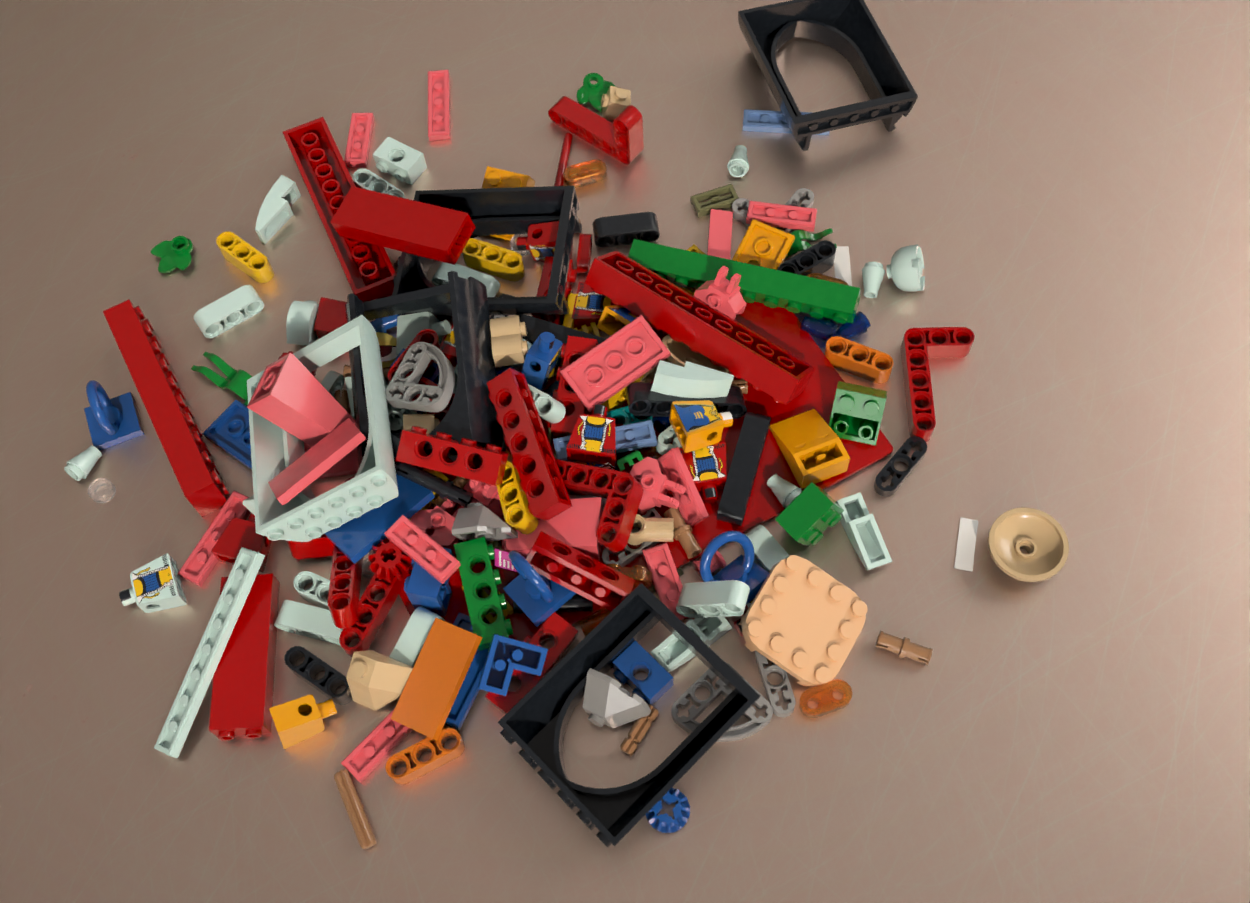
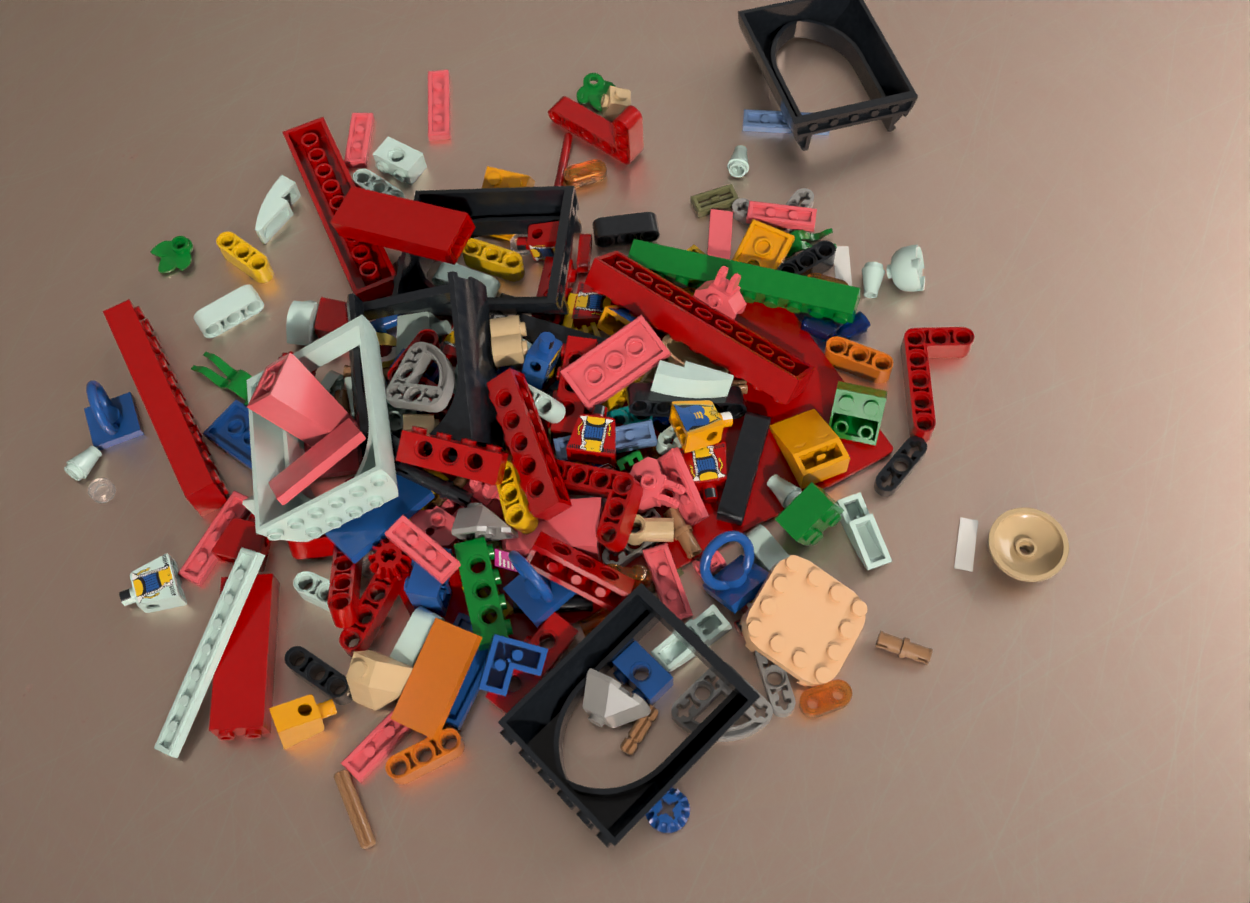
light aqua beam [274,600,344,645] -> none
light aqua beam [676,580,750,618] -> none

